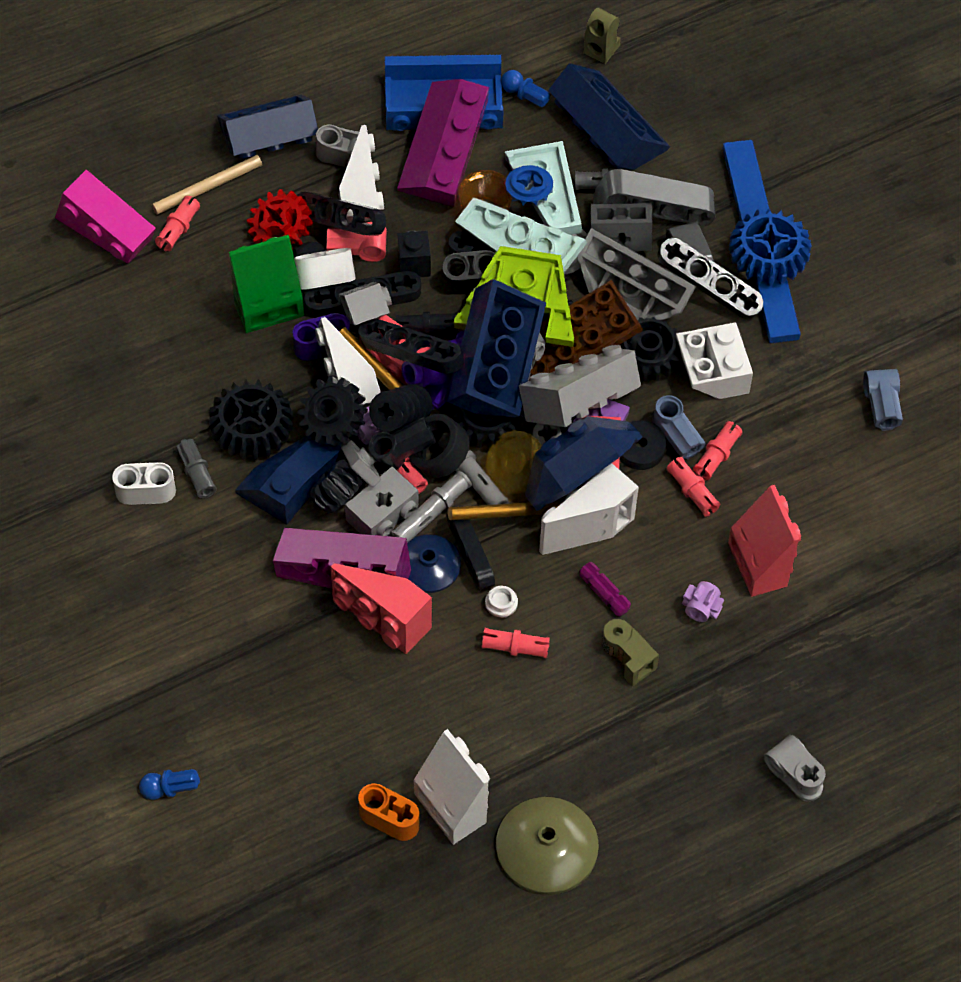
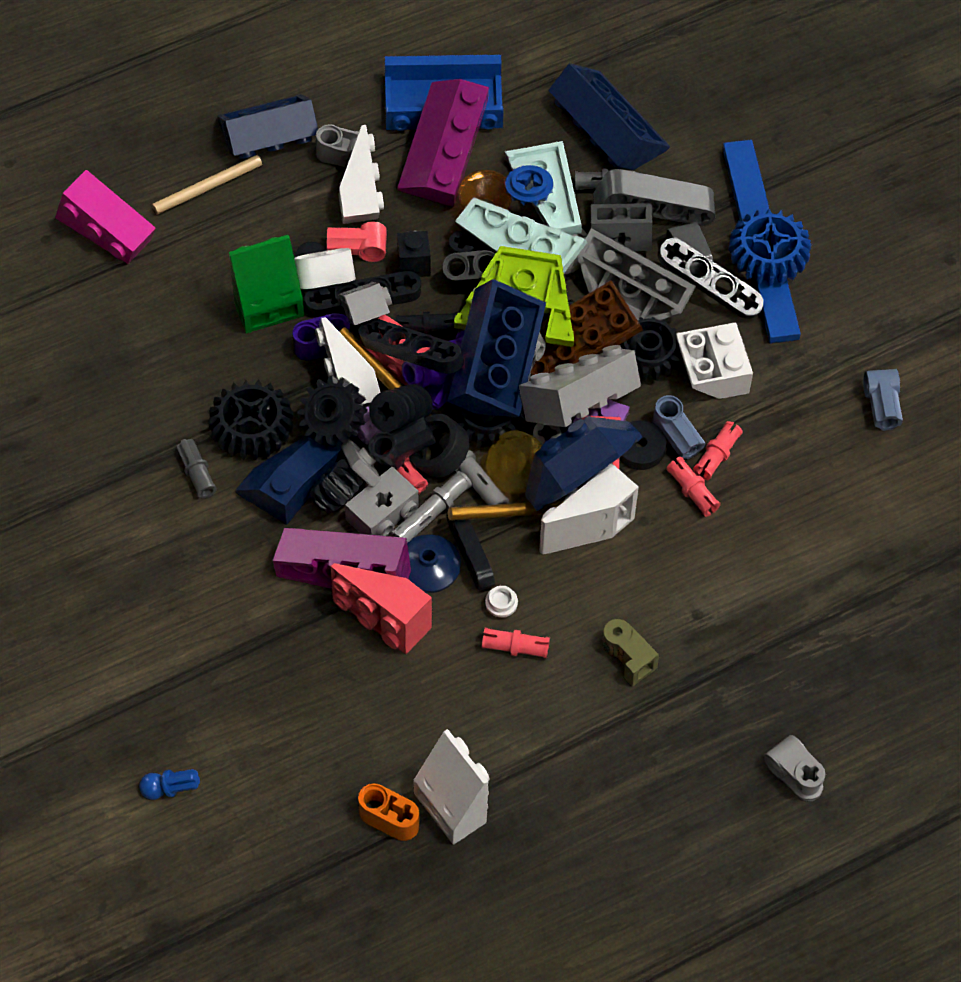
white beam [112,463,176,505] -> none
coral pin [155,196,200,251] -> none
red gear [247,189,313,250] -> none
black beam [297,192,386,236] -> none
olive dish [496,797,599,895] -> none
blue axle [501,70,550,107] -> none
magenta axle [580,562,631,617] -> none
olive leg [583,8,621,64] -> none
lavender gear [682,581,724,622] -> none
coral slope [728,485,801,597] -> none

